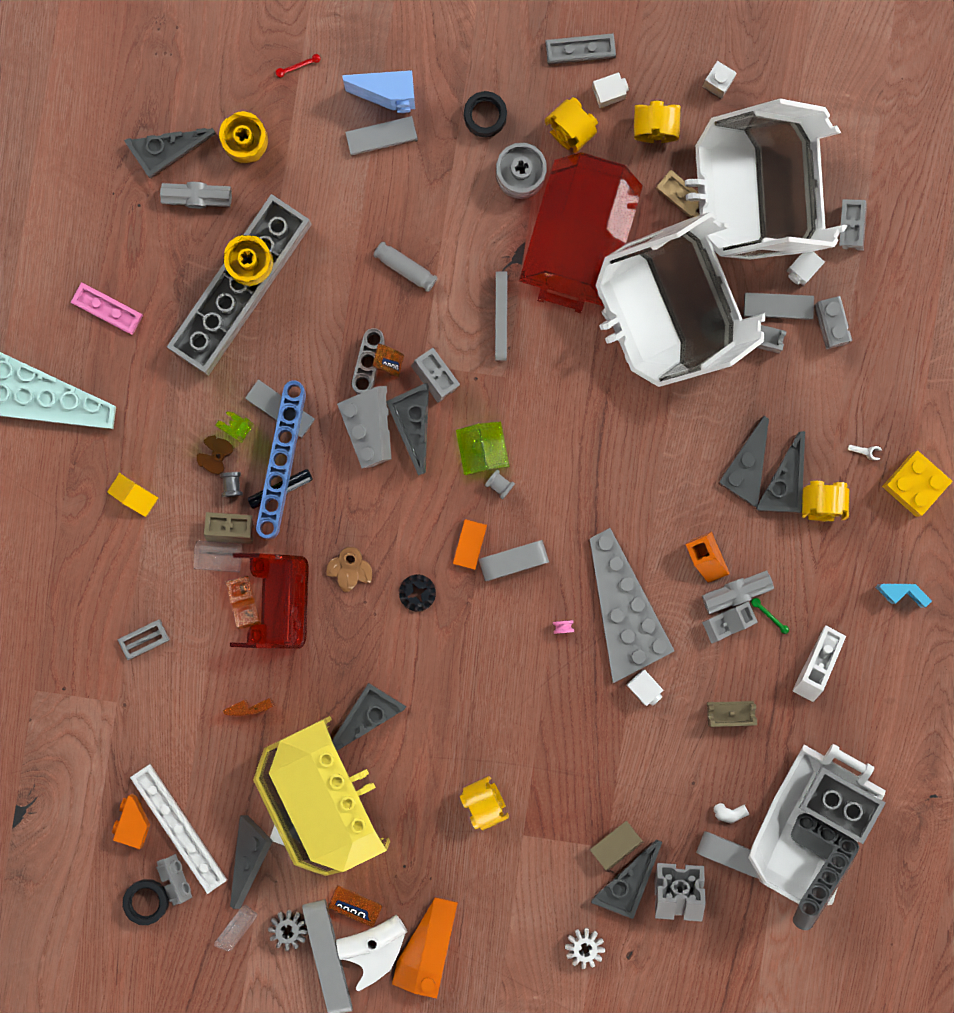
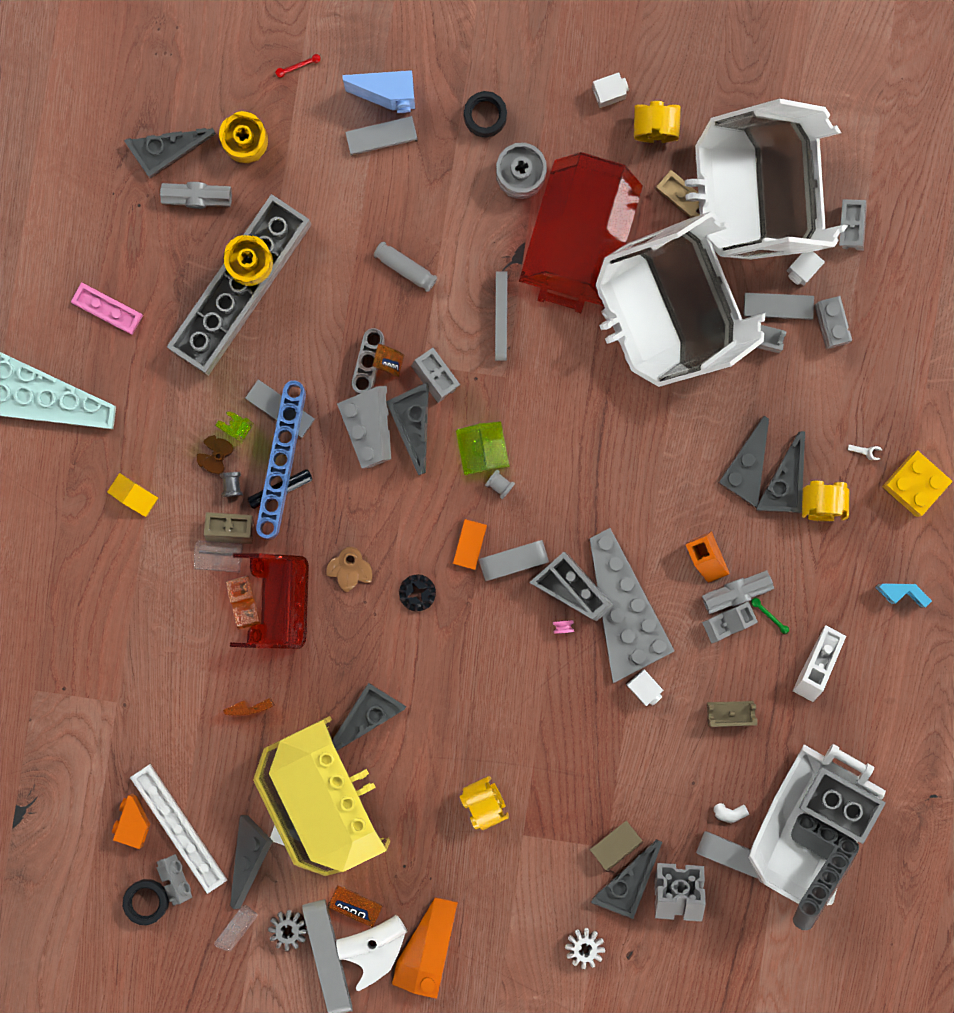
light grey tile [117,619,170,660] -> none
light grey tile [545,33,616,64] -> none
yellow brick [545,97,598,153] -> none
white brick [702,61,737,99] -> none
none -> light grey wedge [529,552,614,621]

